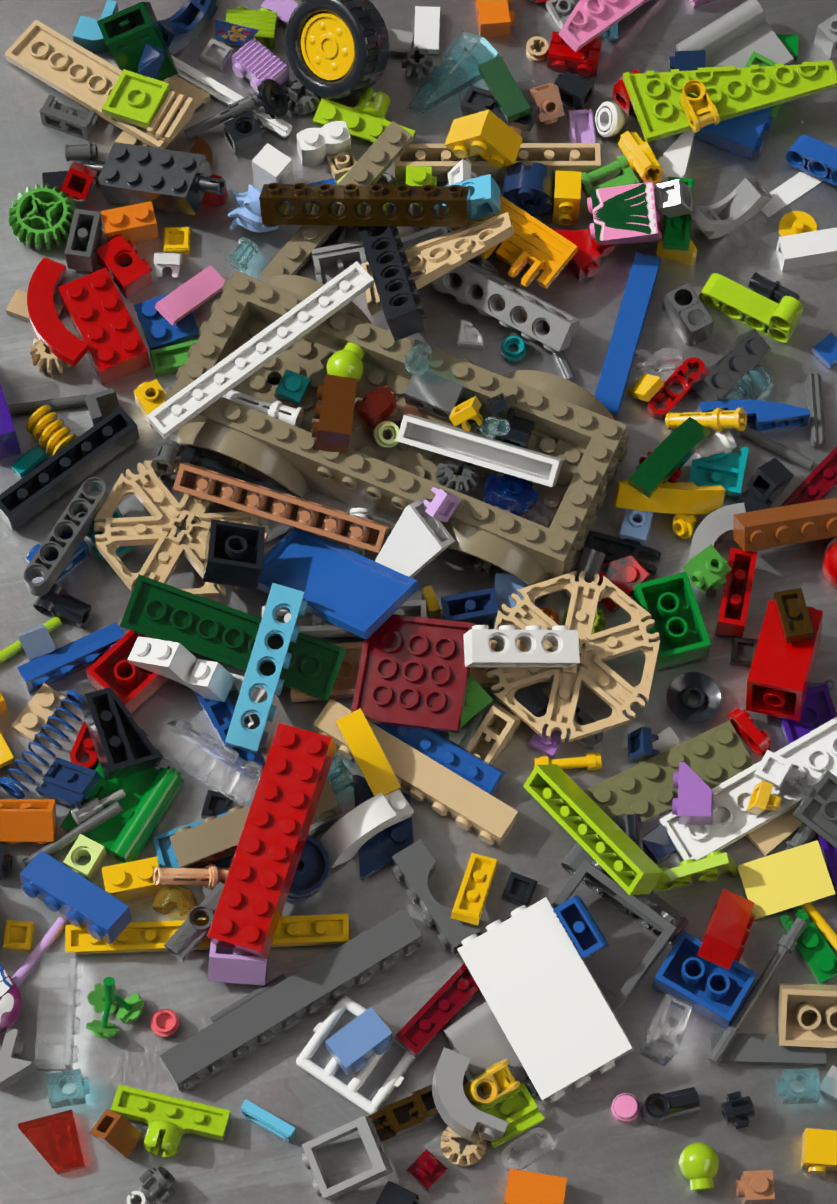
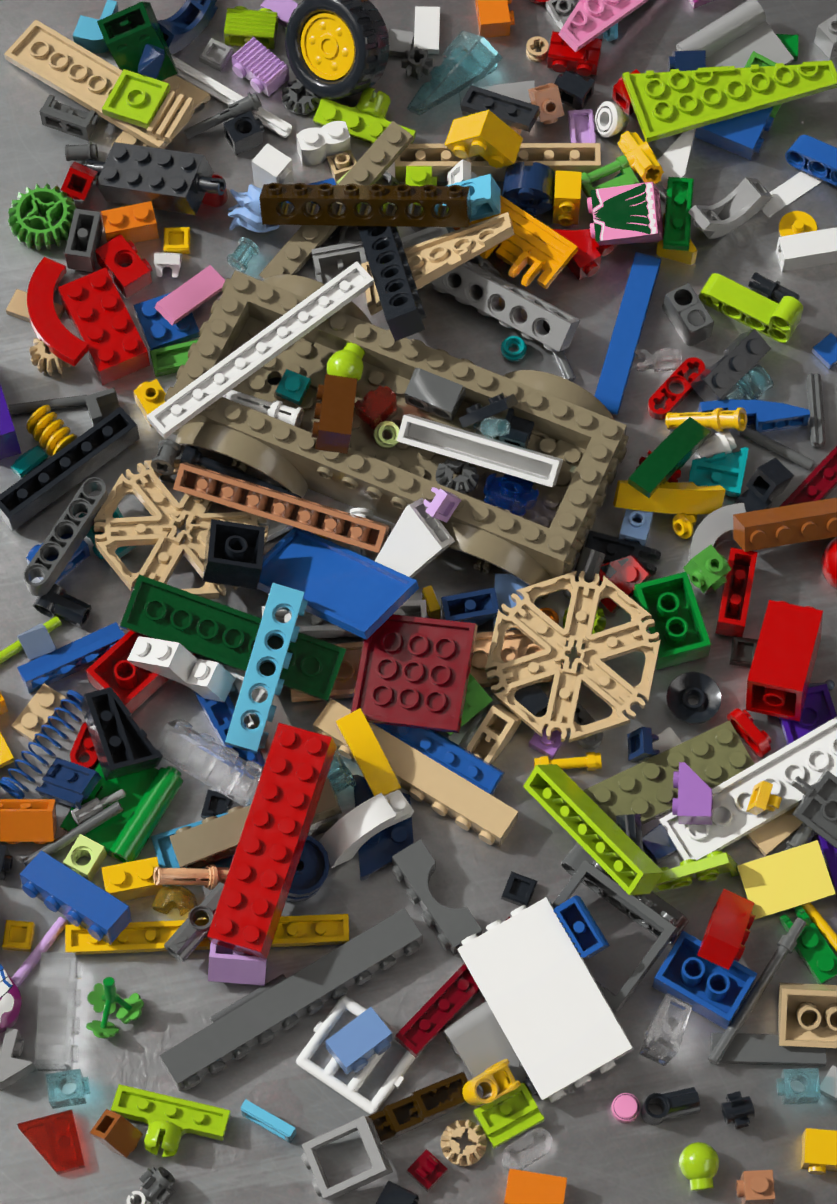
black tile [42,171,68,191] -> none
coral plate [151,1009,180,1038] -> none
reddish brown tile [189,136,213,168] -> none
blue sticker [215,19,259,46] -> none
black gear [257,79,288,119] -> none
clear light blue bush [405,342,433,375] -> none
light grey arch [432,1047,508,1141] -> none
yellow tile [449,396,483,432] -> none
yellow tile [451,853,499,926] -> none
white tile [457,320,483,350] -> none
white brick [463,625,580,668] -> none
dark green tile [478,56,531,123] -> none
yellow tile [627,373,664,402] -> none
light grey brick [655,179,693,218] -> none
yellow piece [680,79,720,133] -> none
white tile [754,750,793,789] -> none
dark brown plate [774,588,814,643] -> none

